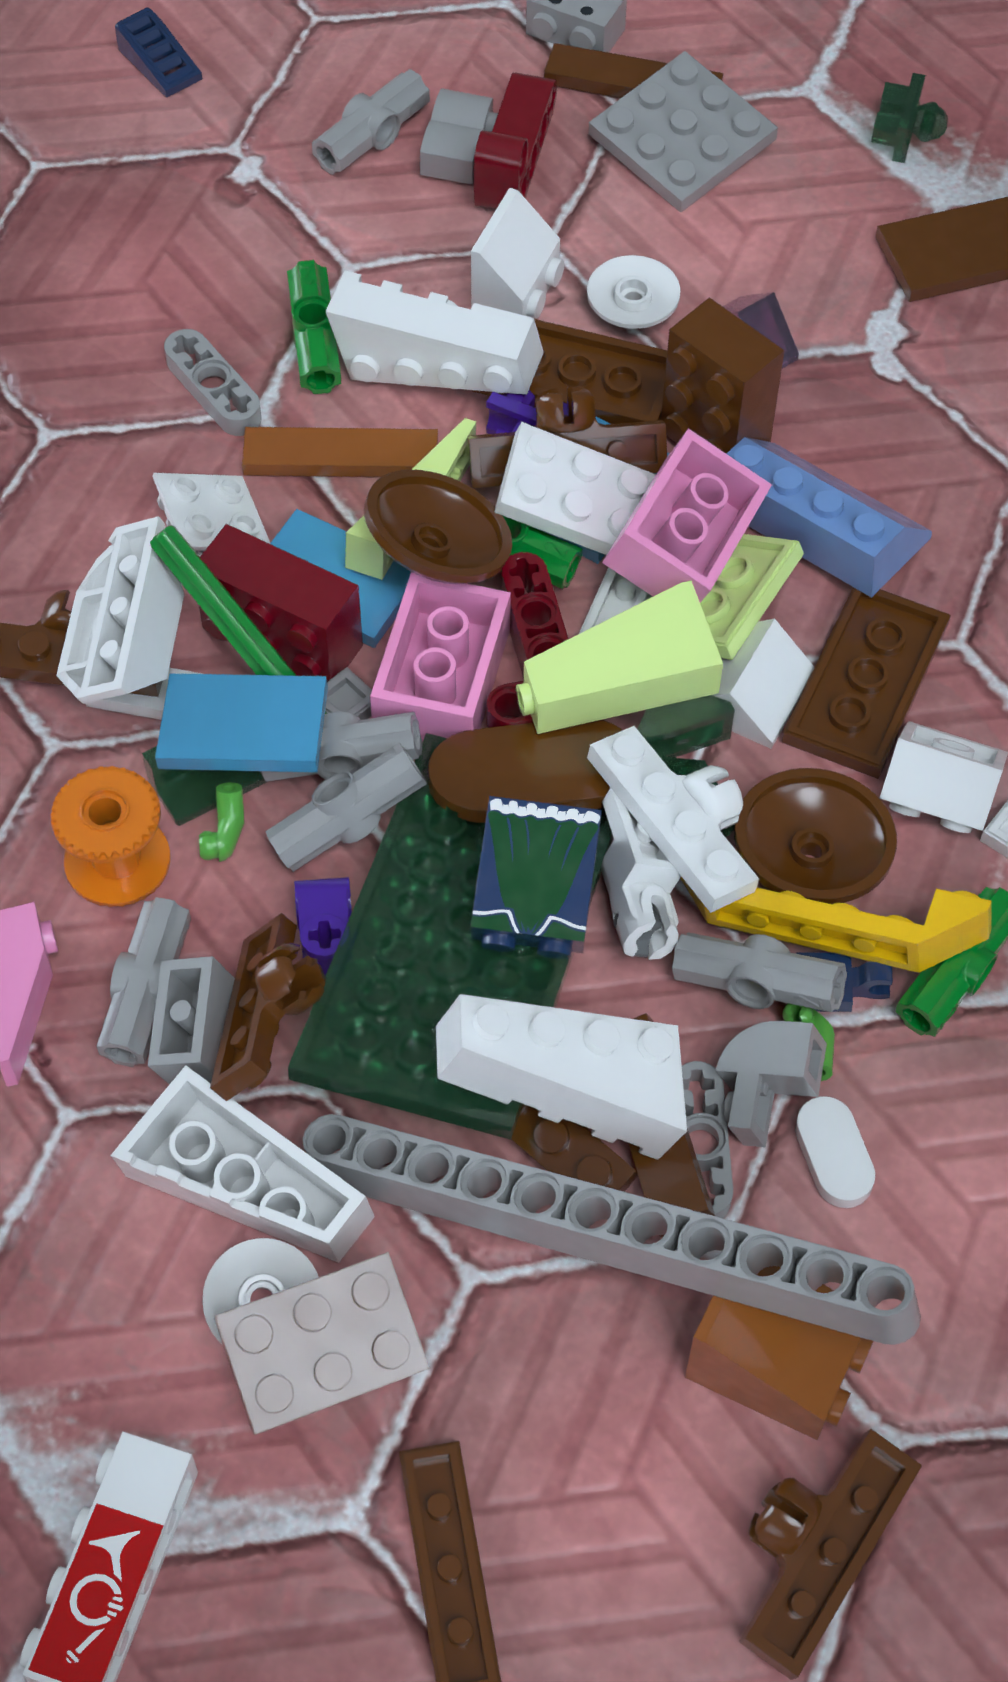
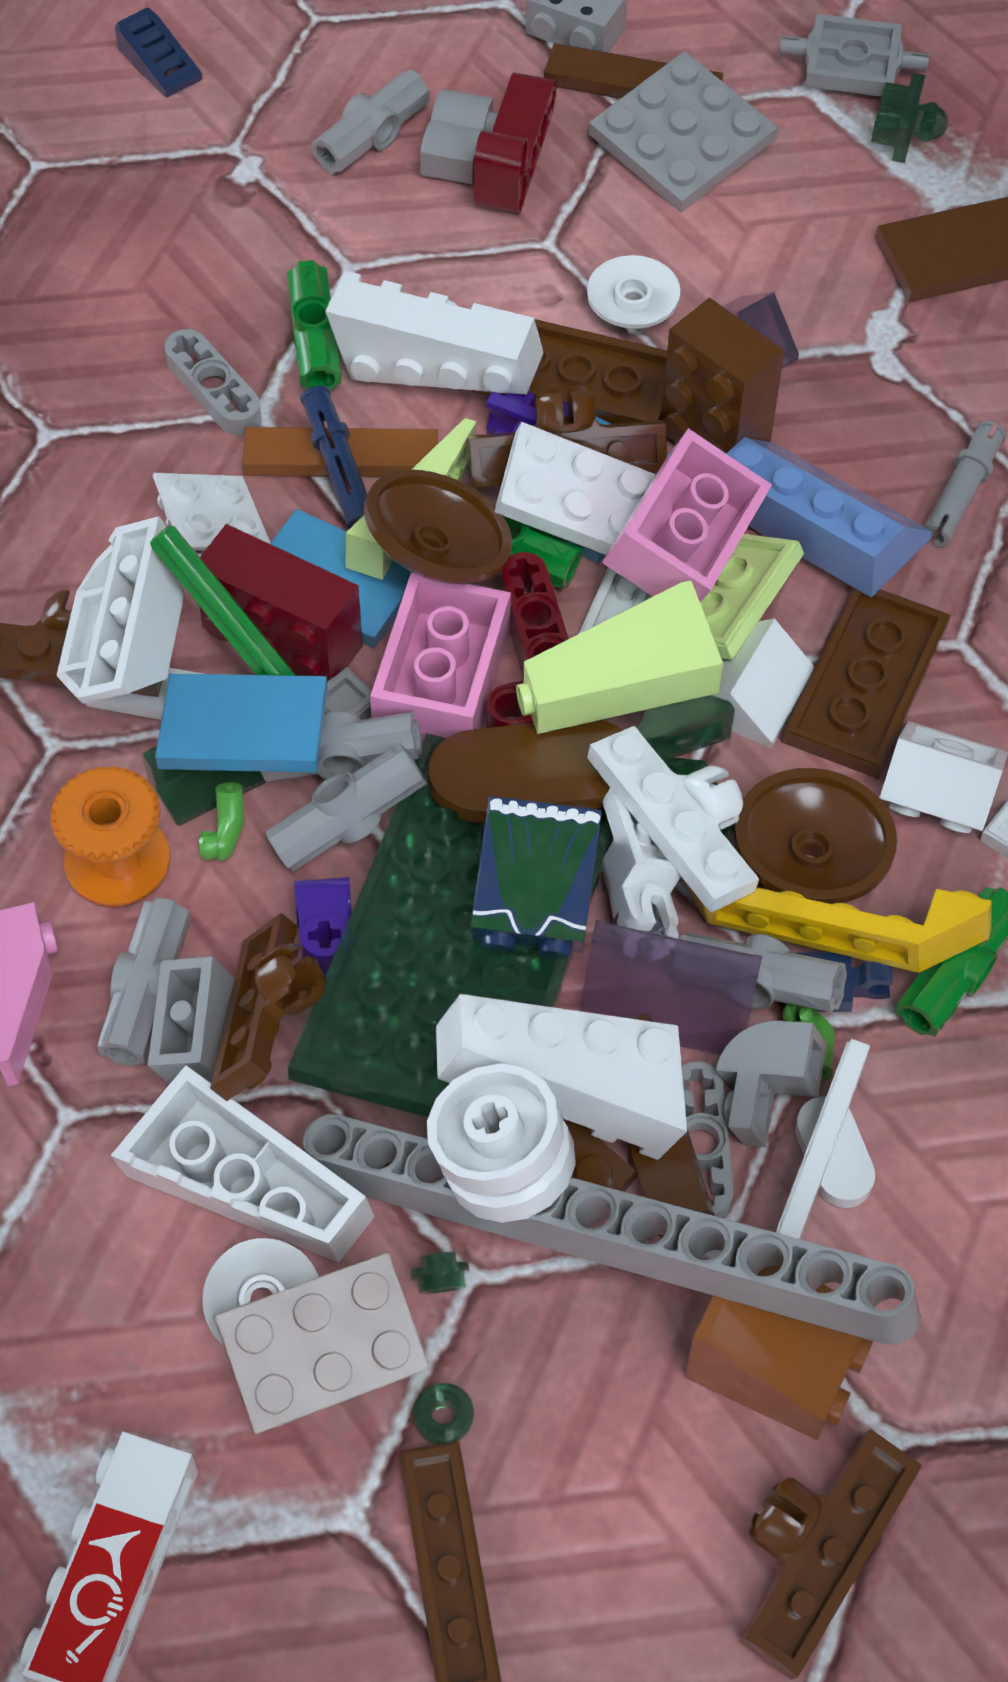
white slope [471,188,564,319] -> none
none -> dark blue pin [300,385,368,529]
none -> clear green plate [410,1252,470,1295]
none -> clear green plate [413,1383,474,1445]
none -> white wheel [427,1063,576,1223]
none -> clear purple piece [580,919,763,1055]
none -> white tile [776,1039,870,1239]
none -> light grey plate [779,14,929,98]
none -> light grey pin [923,420,1007,548]

